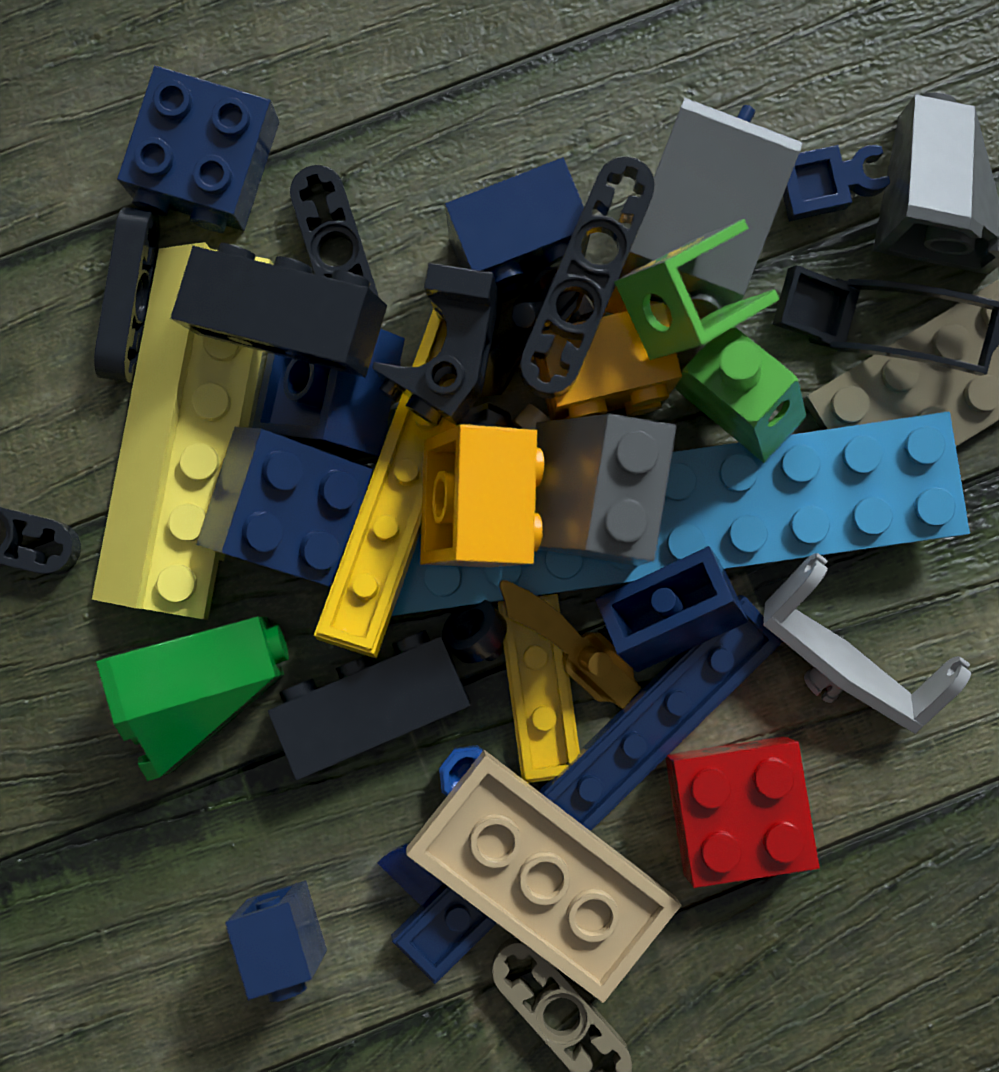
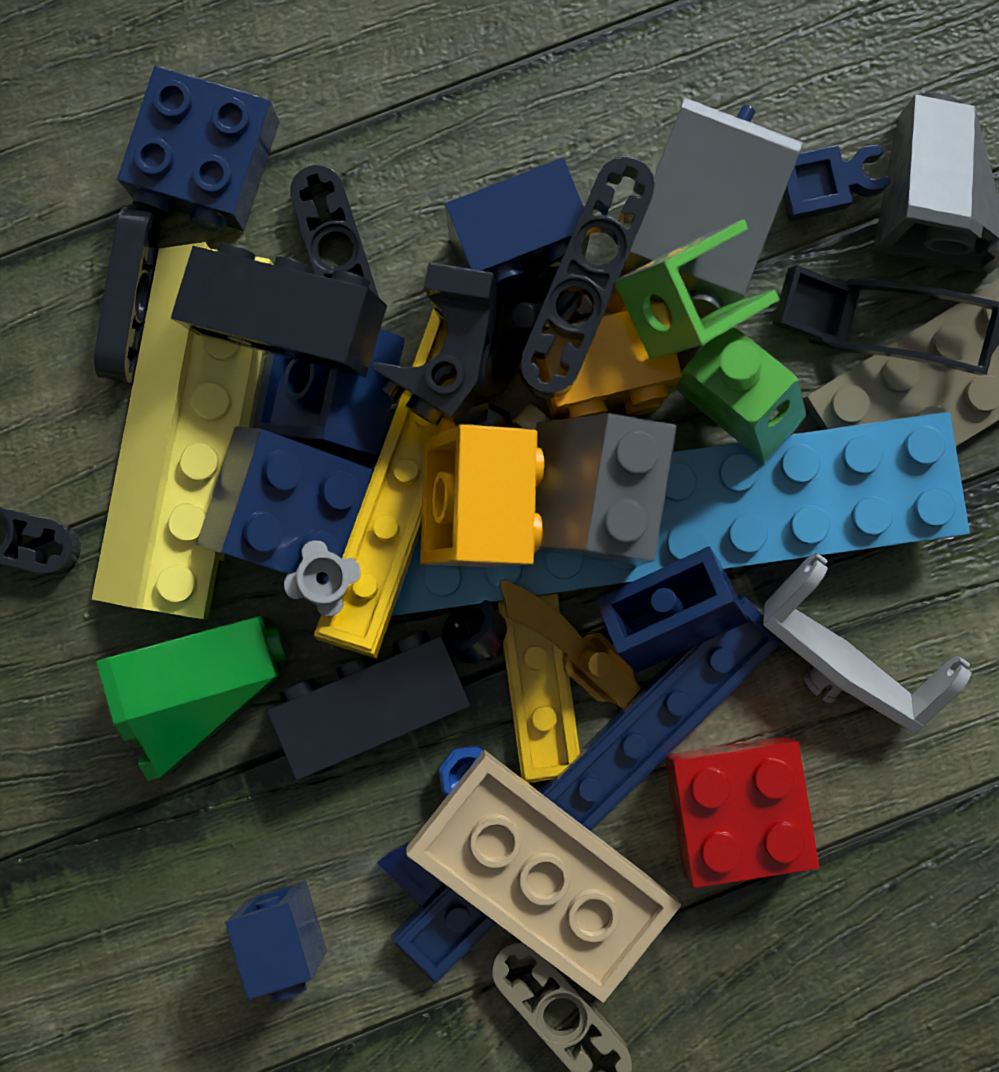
none -> light grey plate [284,541,360,616]

